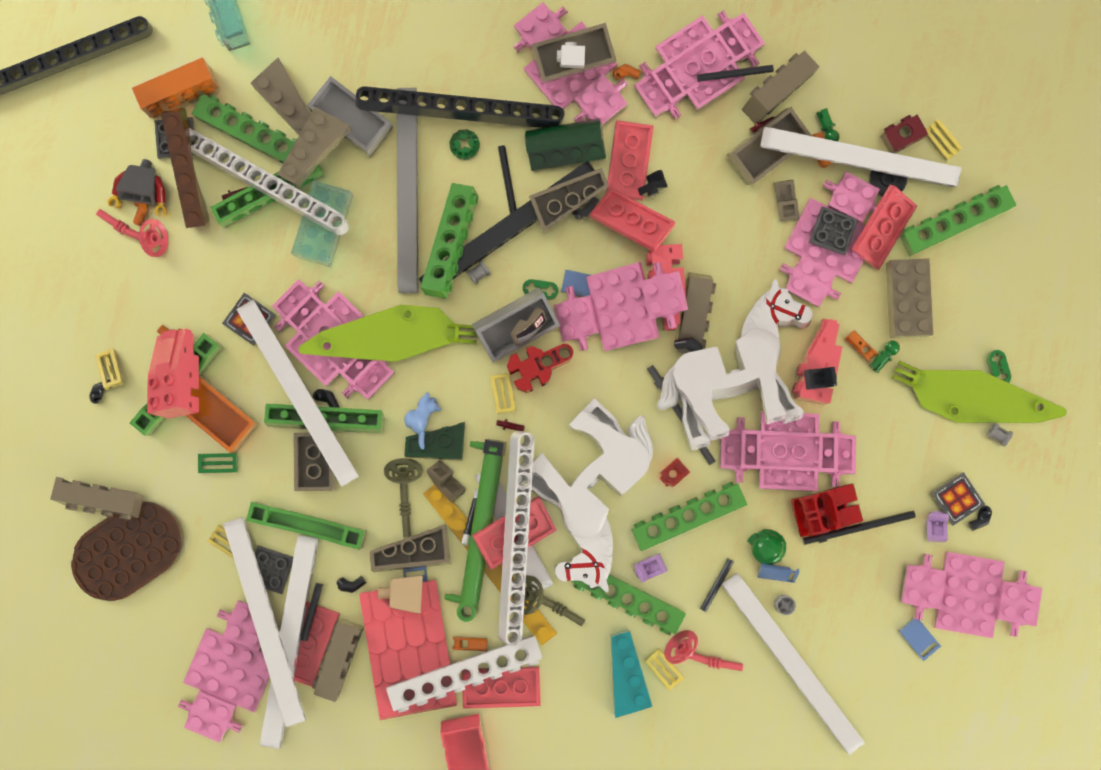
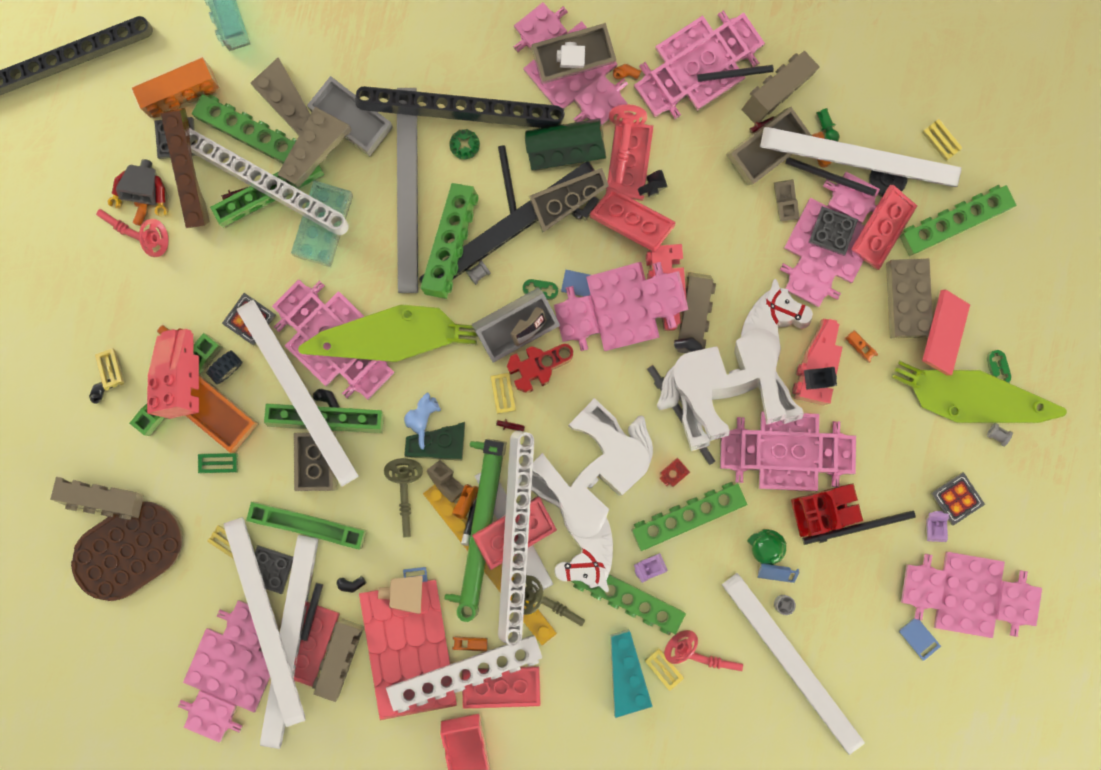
dark tan wedge [370,524,450,572] -> none
bar [700,558,734,612] -> none
green pin [869,340,900,373] -> none
dark red brick [880,114,928,154] -> none
black arm [968,505,992,531] -> none
none -> black wheel [206,350,243,385]
none -> orange bar [452,484,479,520]
none -> coral dish [609,104,647,183]
none -> black piece [785,157,877,197]
none -> coral tile [922,289,970,375]

